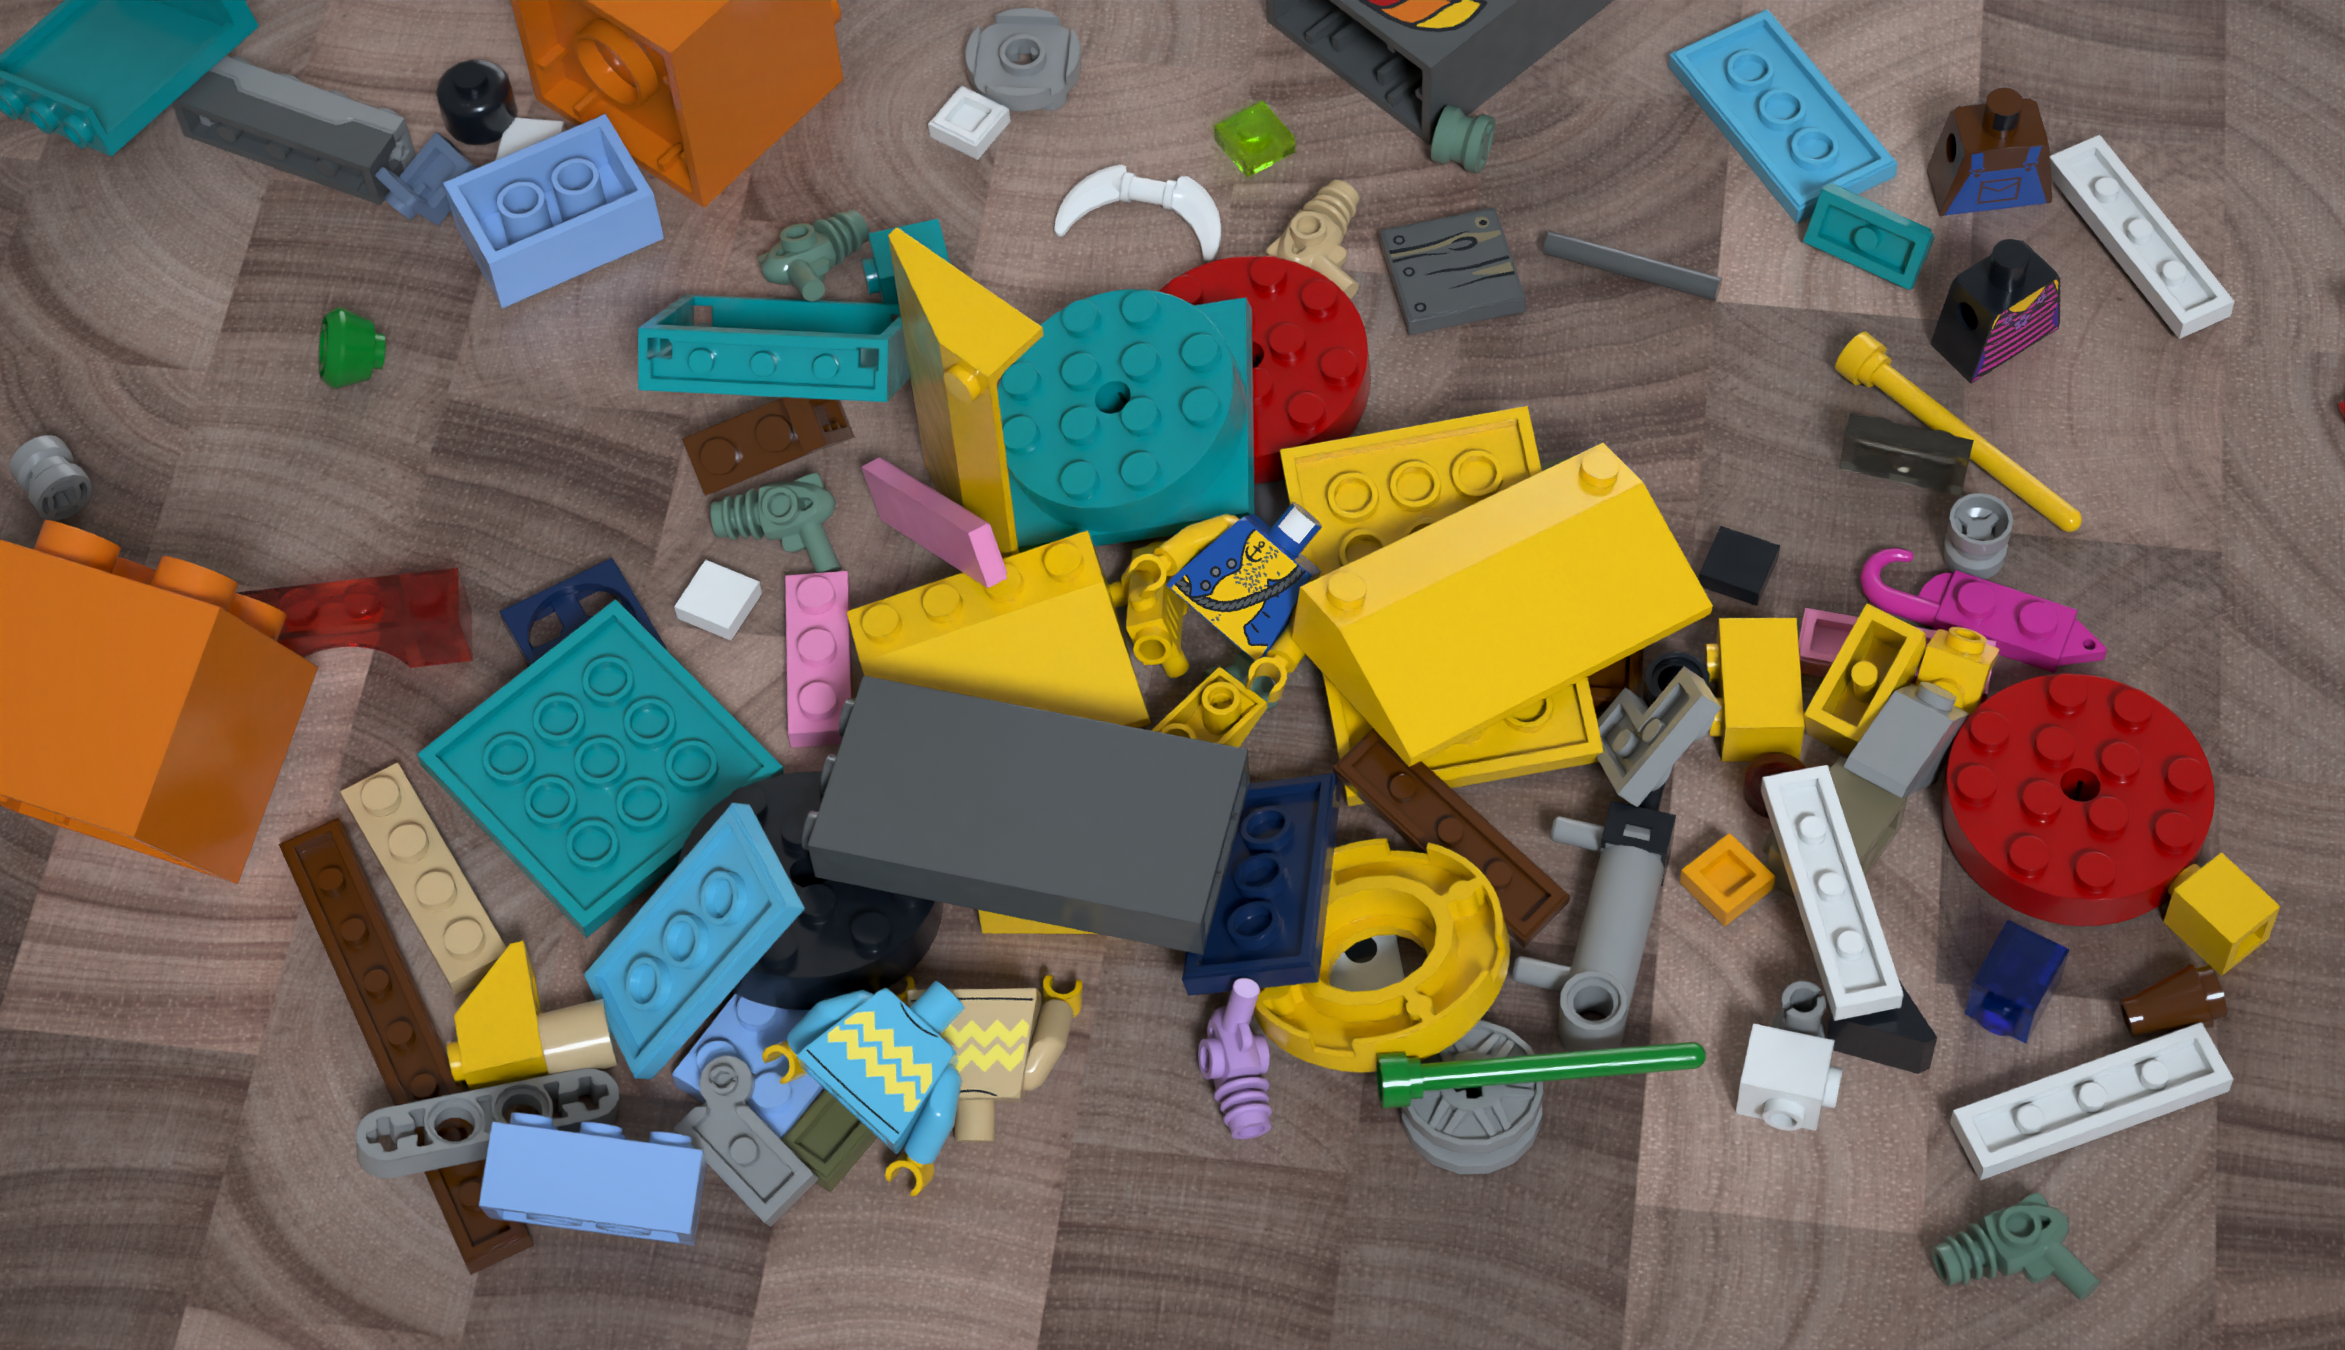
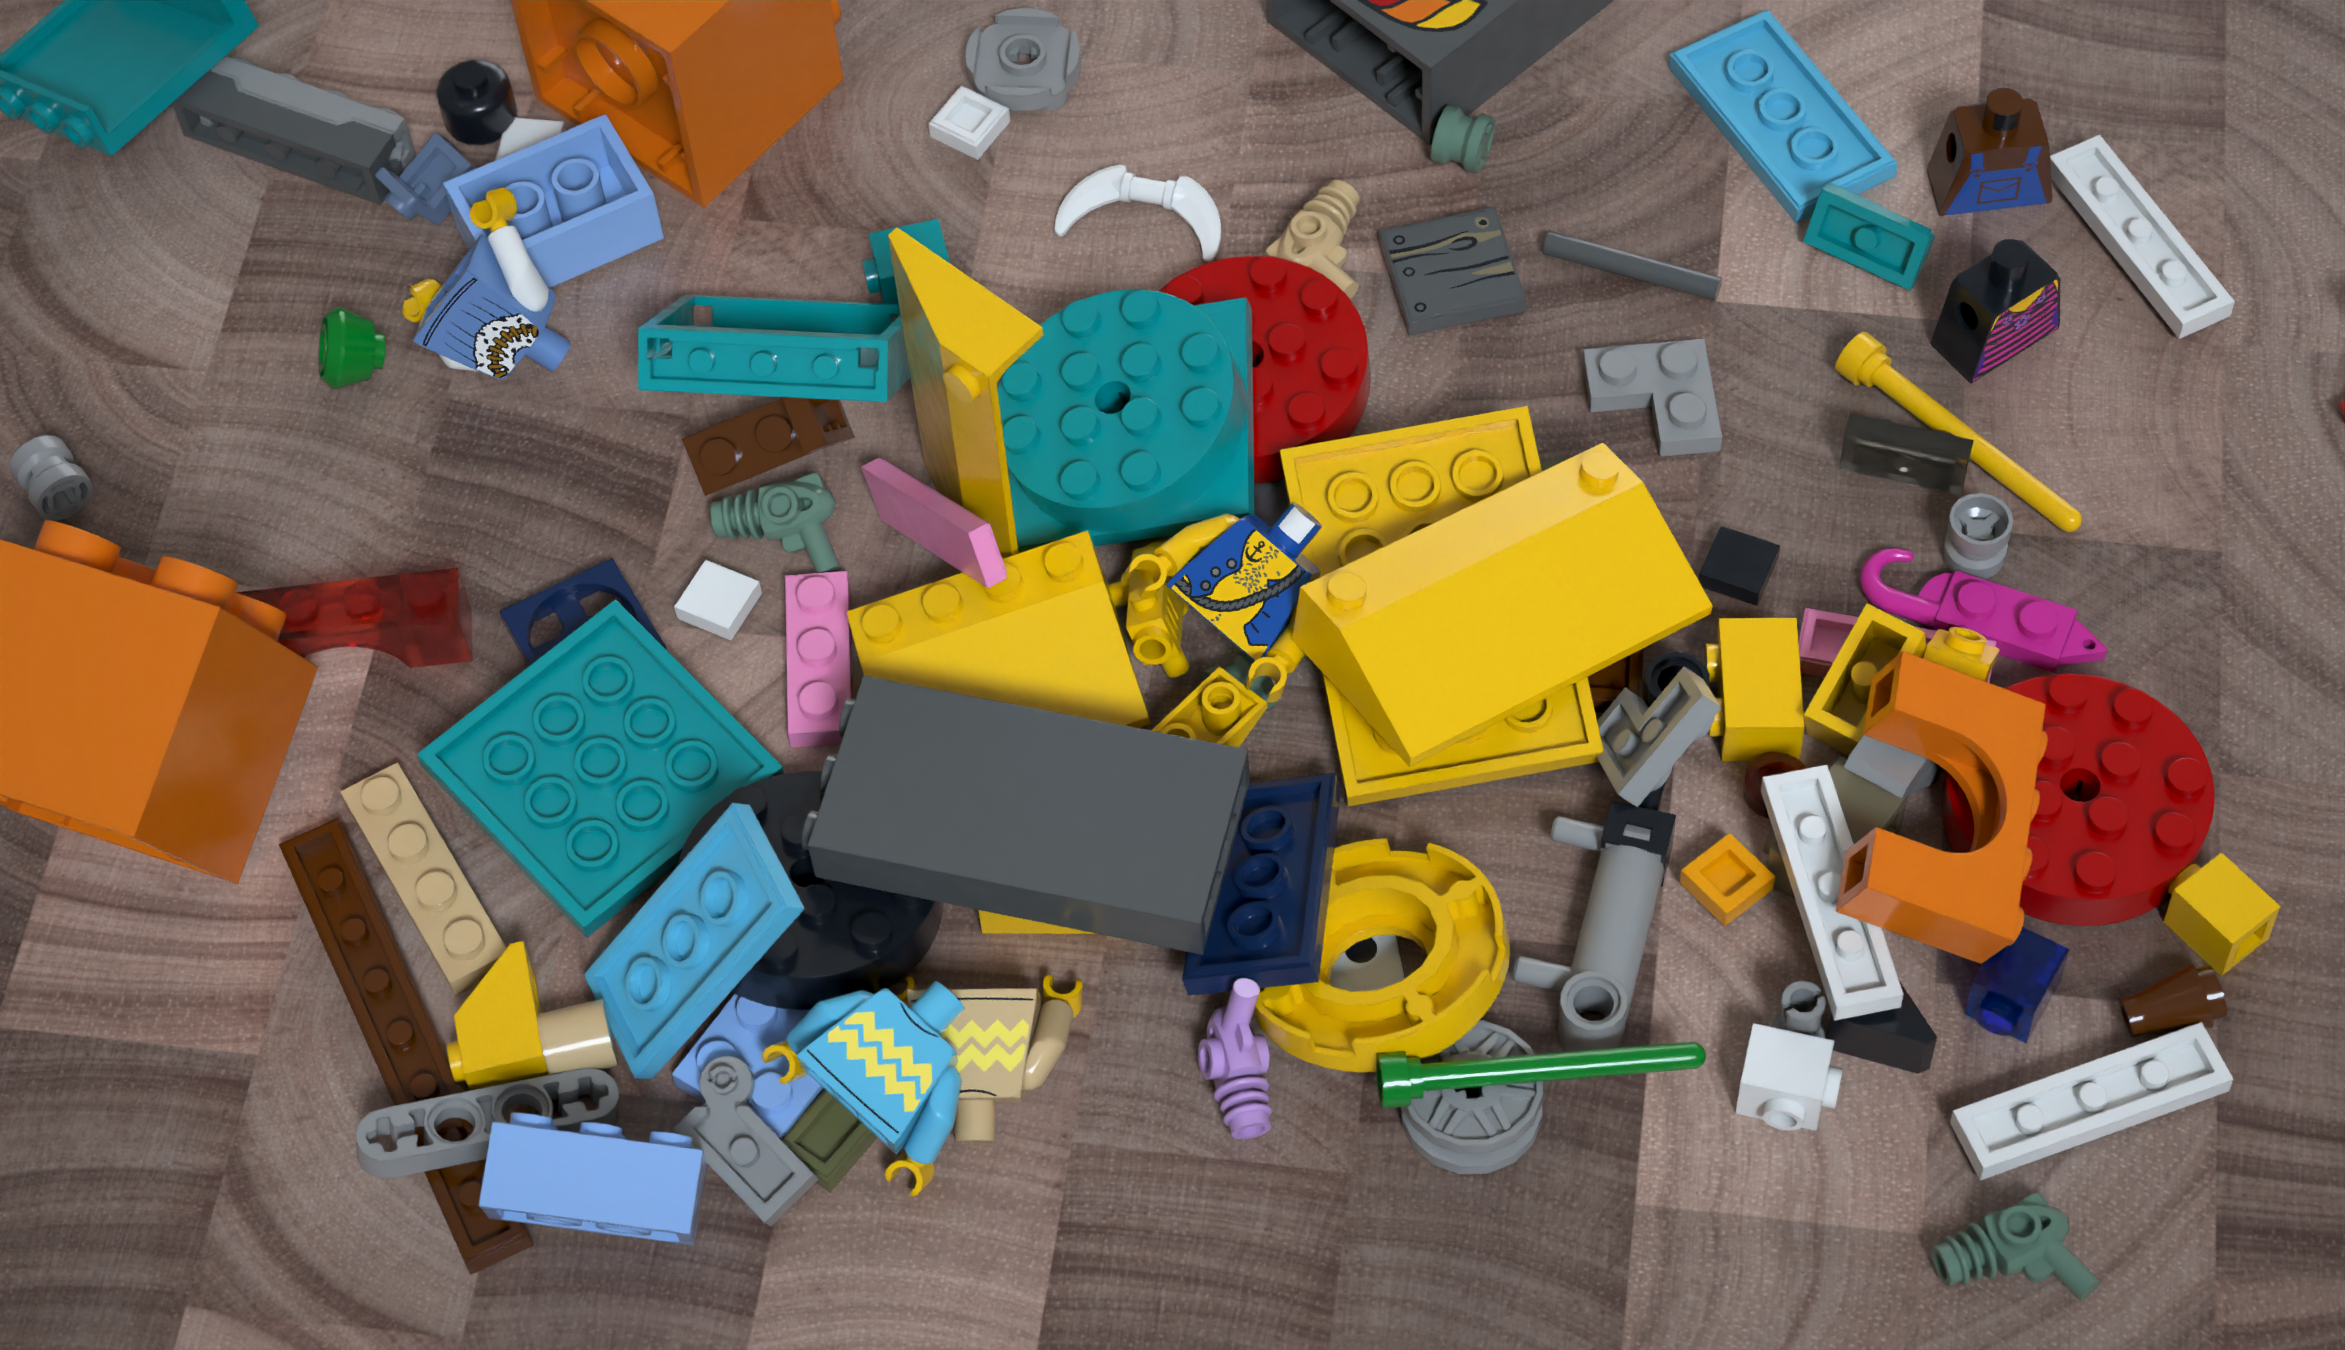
sand green piece [757,210,869,302] -> none
clear neon green plate [1214,100,1296,178] -> none
reddish brown tile [1333,728,1570,948] -> none
none -> torso [402,188,571,380]
none -> light grey plate [1582,339,1722,457]
none -> orange arch [1836,651,2047,964]

